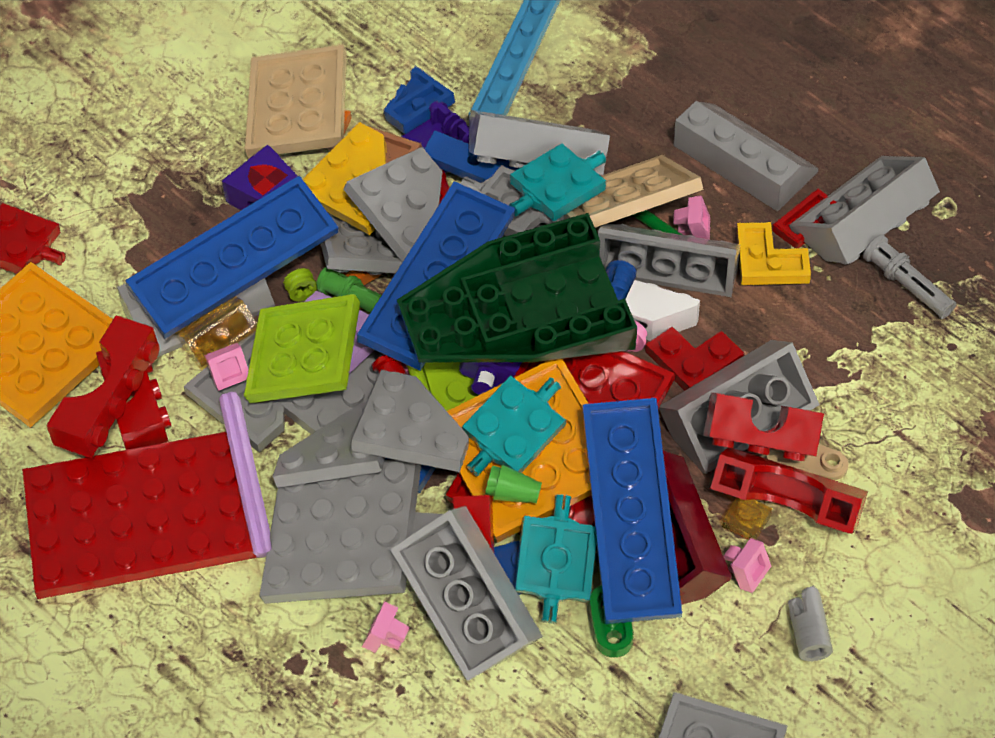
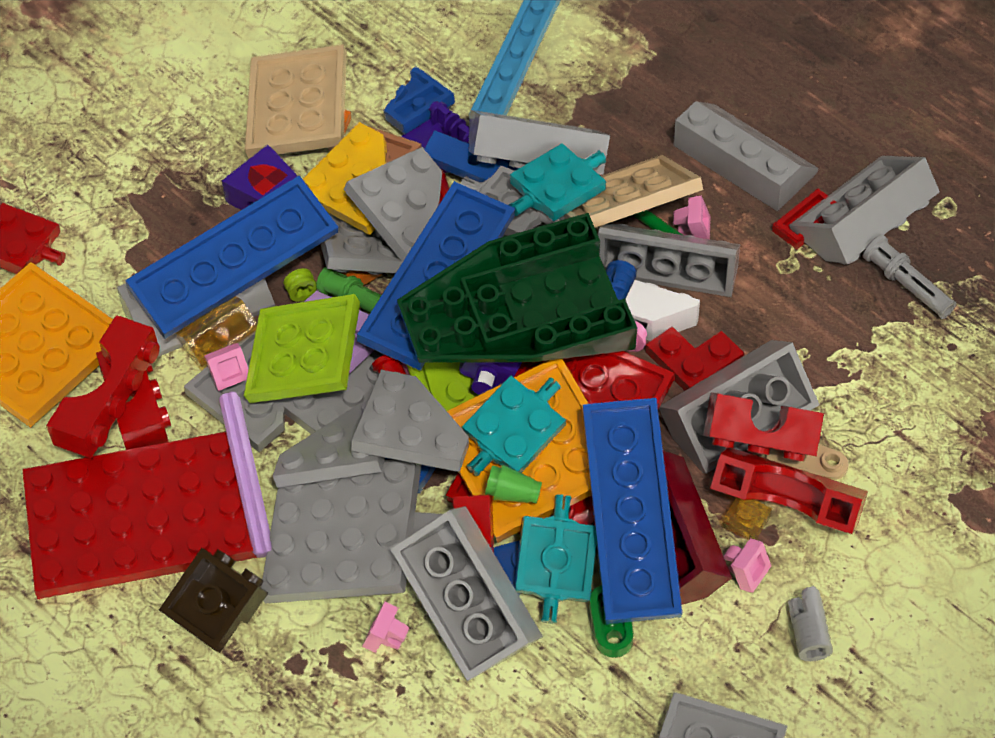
yellow plate [736,222,811,285] -> none
none -> dark brown plate [159,548,268,653]

